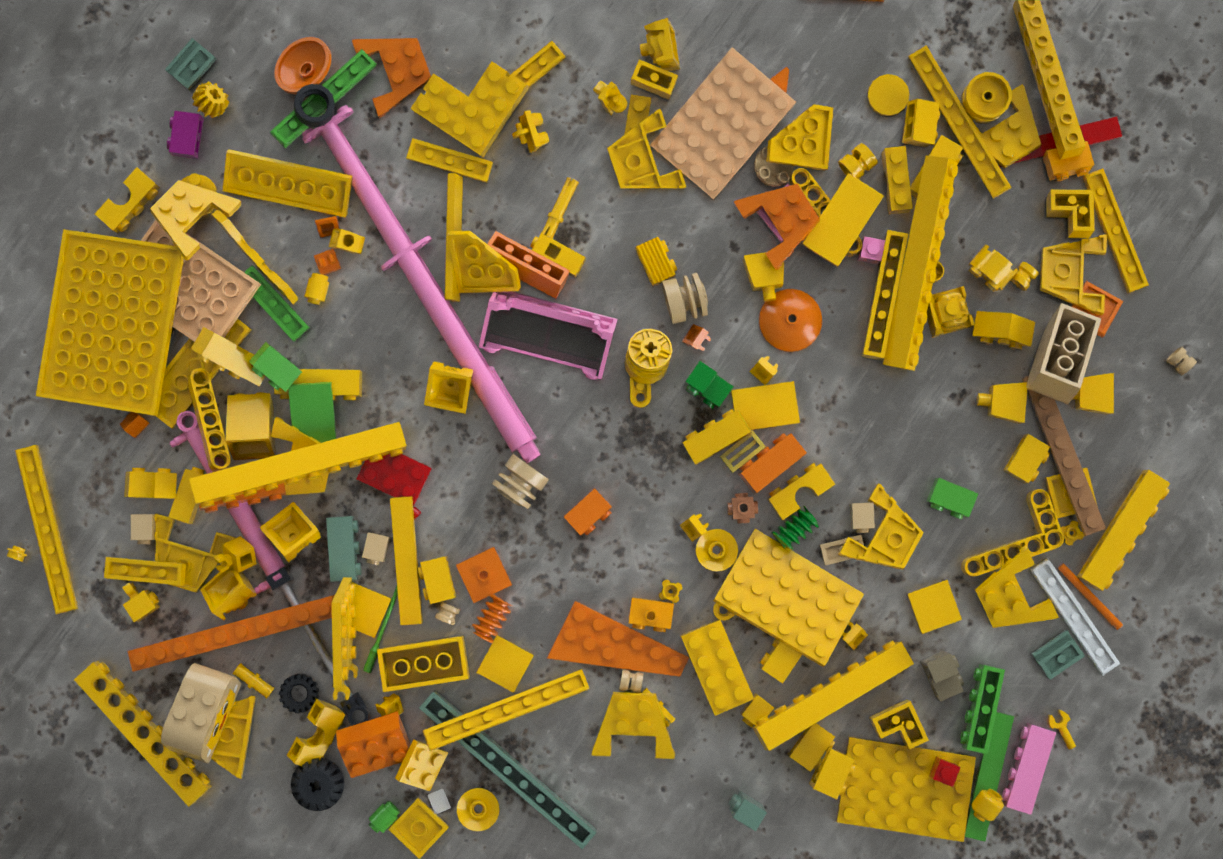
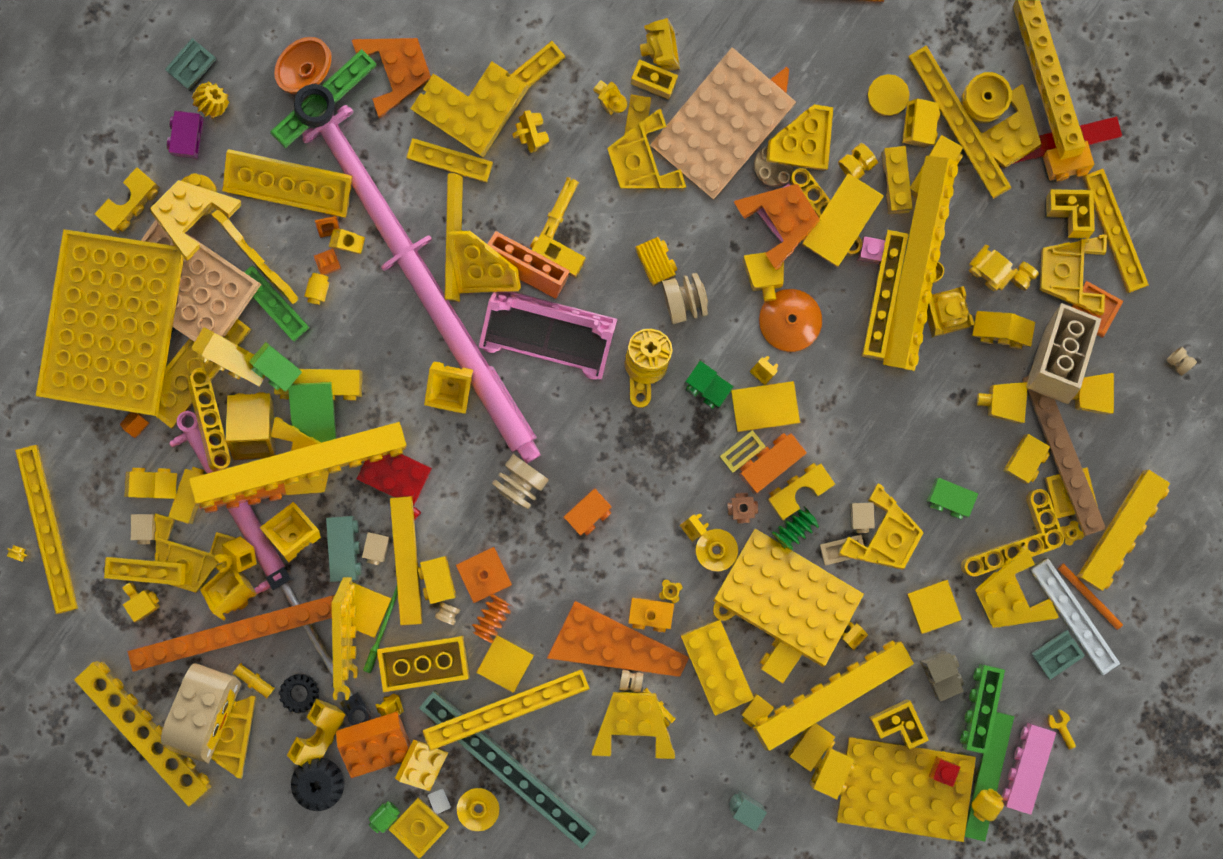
orange tile [682,324,711,351] -> none
yellow brick [682,409,752,465] -> none

